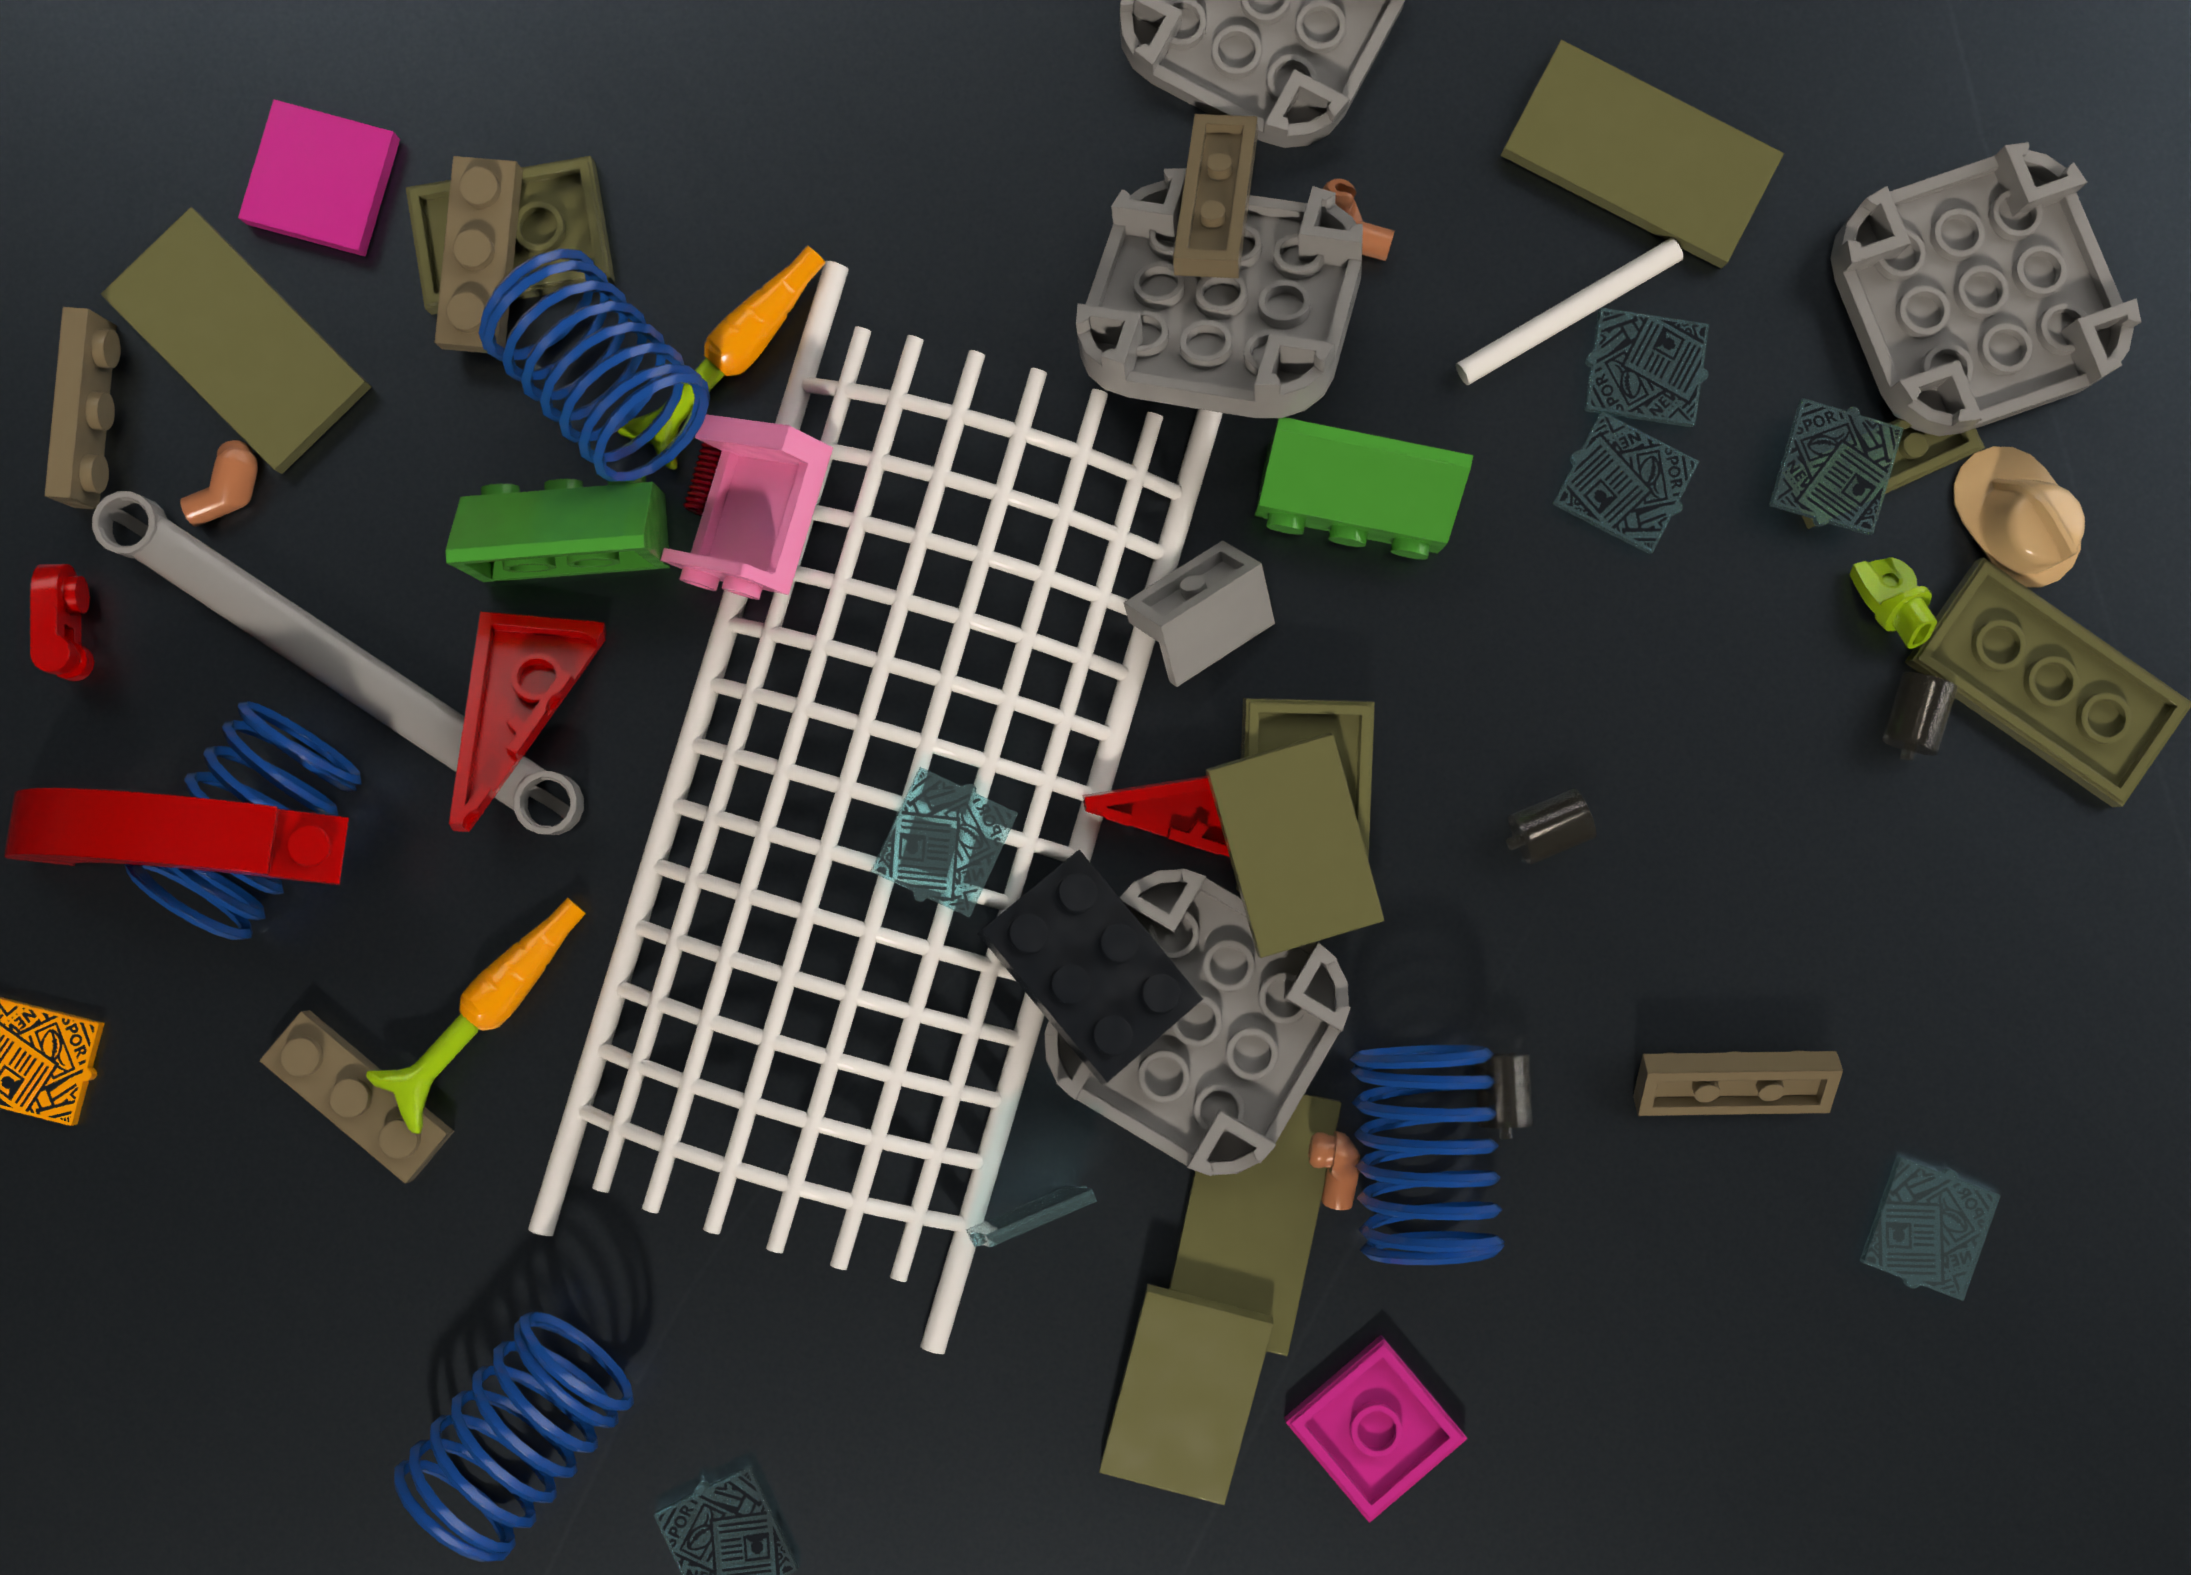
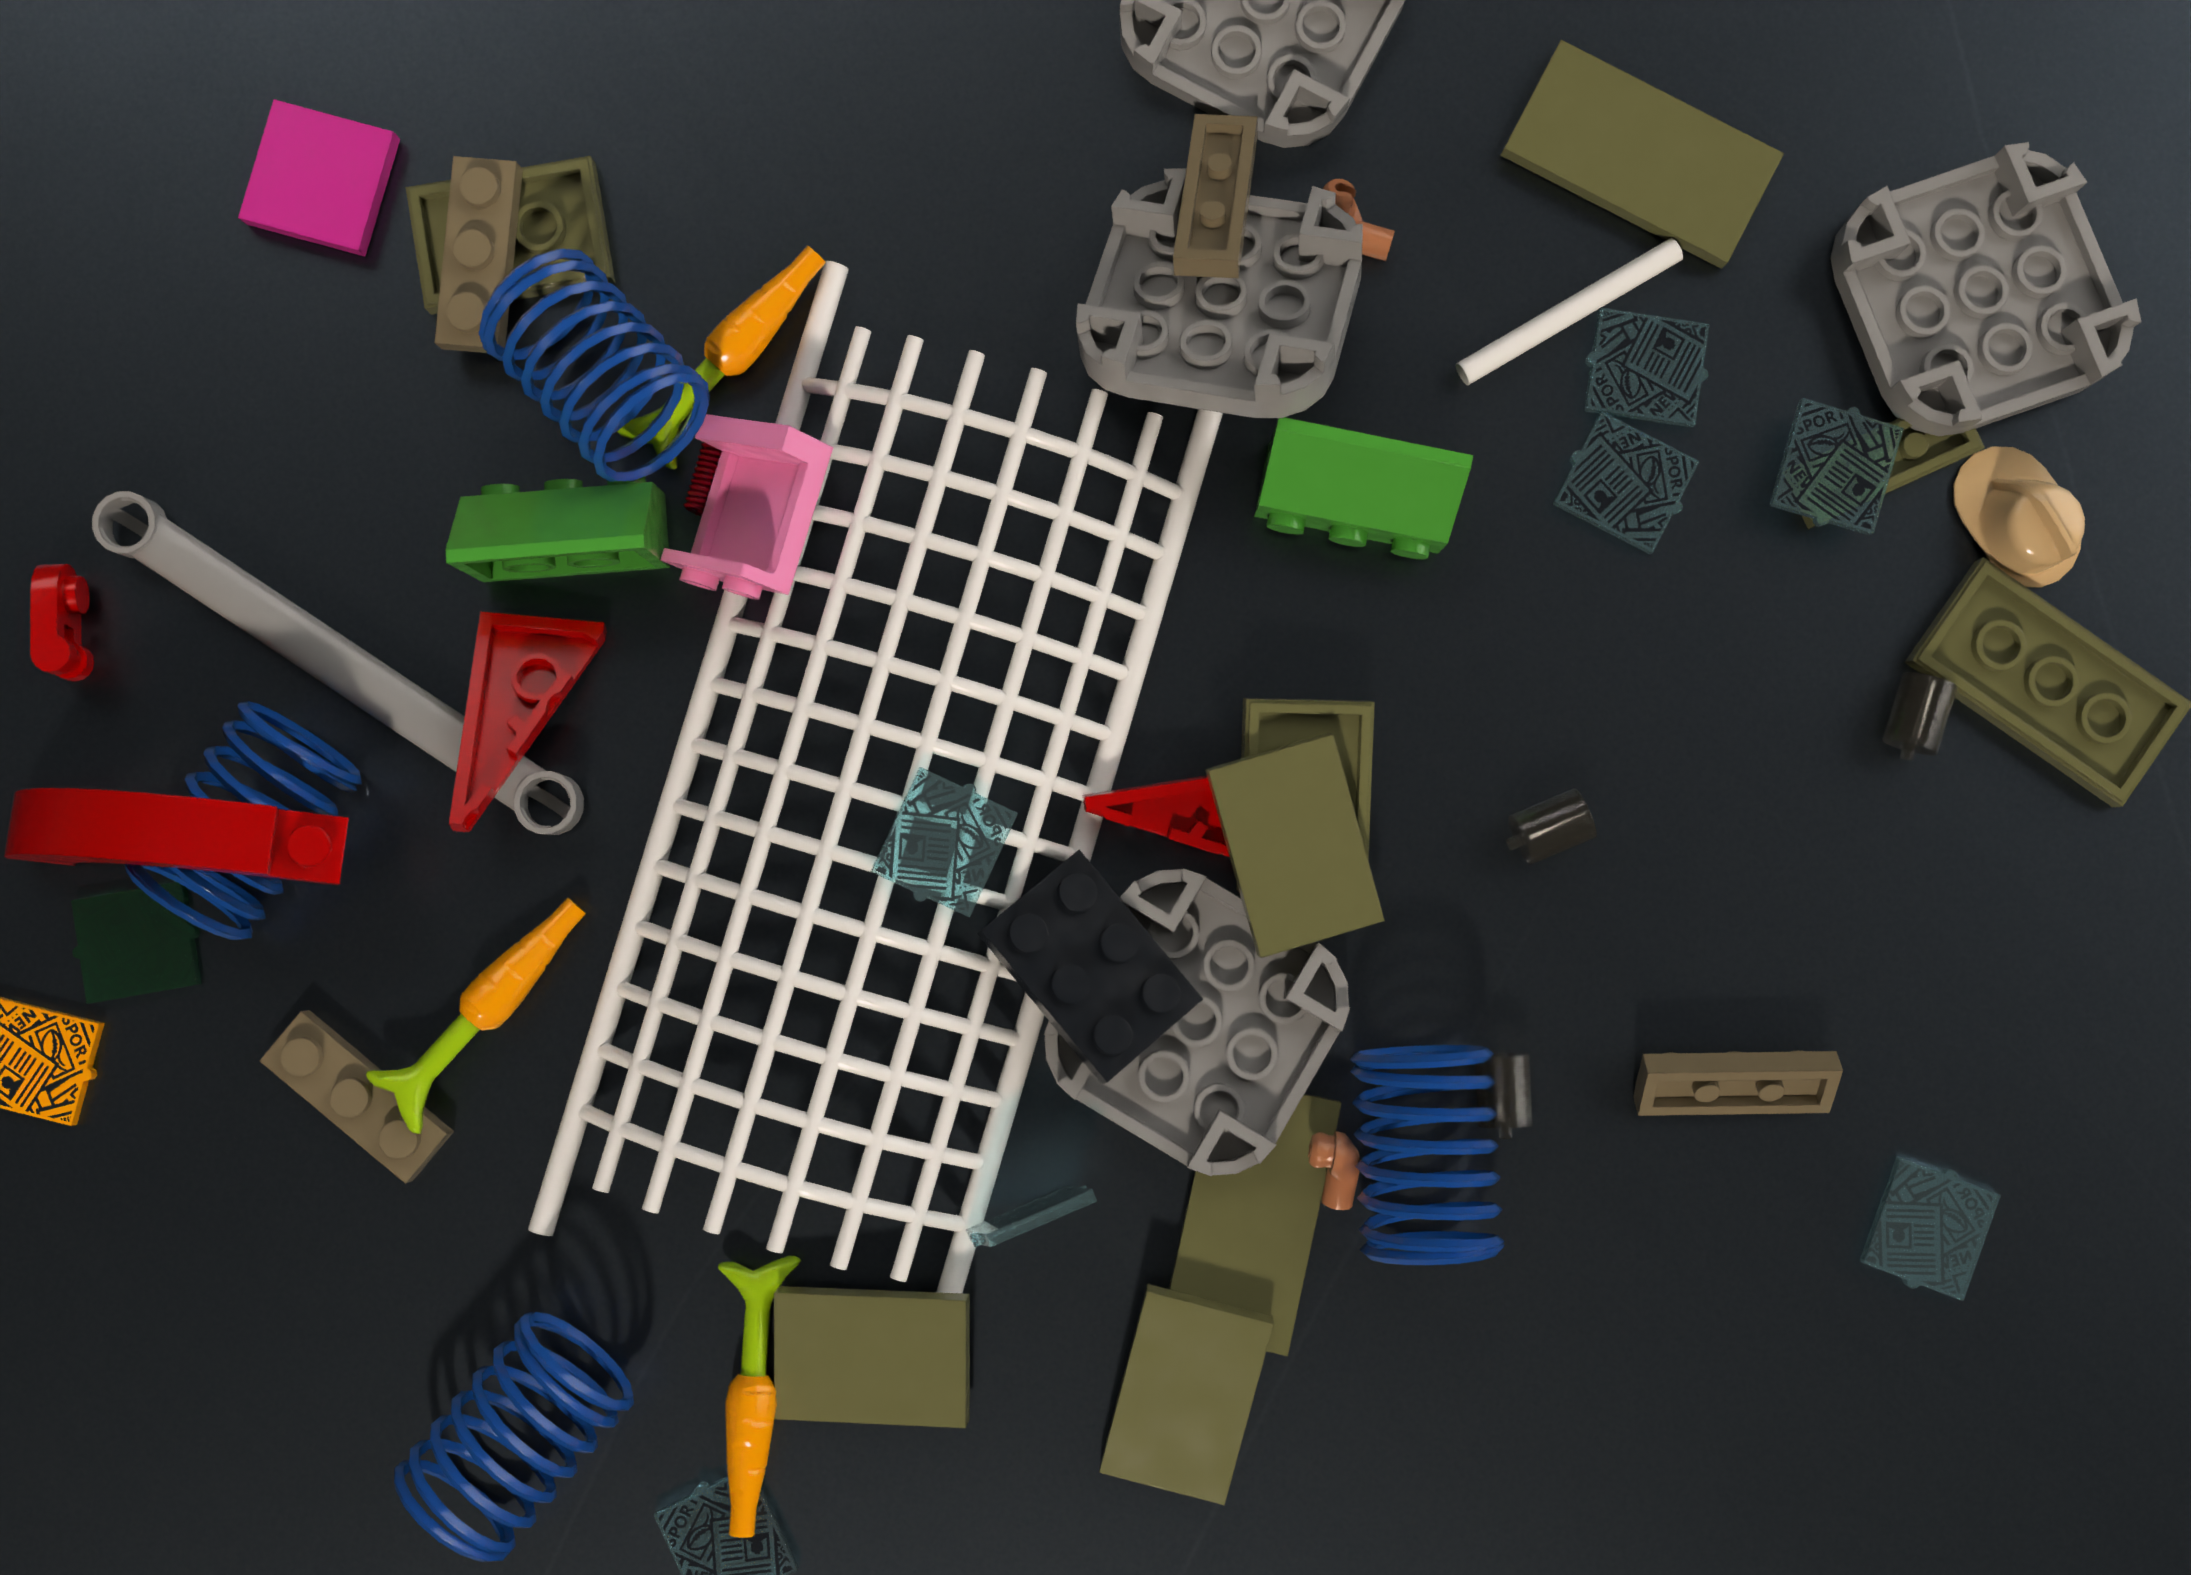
dark tan plate [44,307,121,509] -> none
olive tile [101,207,372,474] -> none
nougat arm [180,440,258,527] -> none
light grey panel [1123,540,1275,687] -> none
dark pink tile [1284,1335,1468,1523] -> none
lime piece [1849,557,1937,649] -> none
none -> clear green piece [71,882,202,1004]
none -> light orange piece [718,1255,801,1538]
none -> olive tile [774,1286,970,1428]

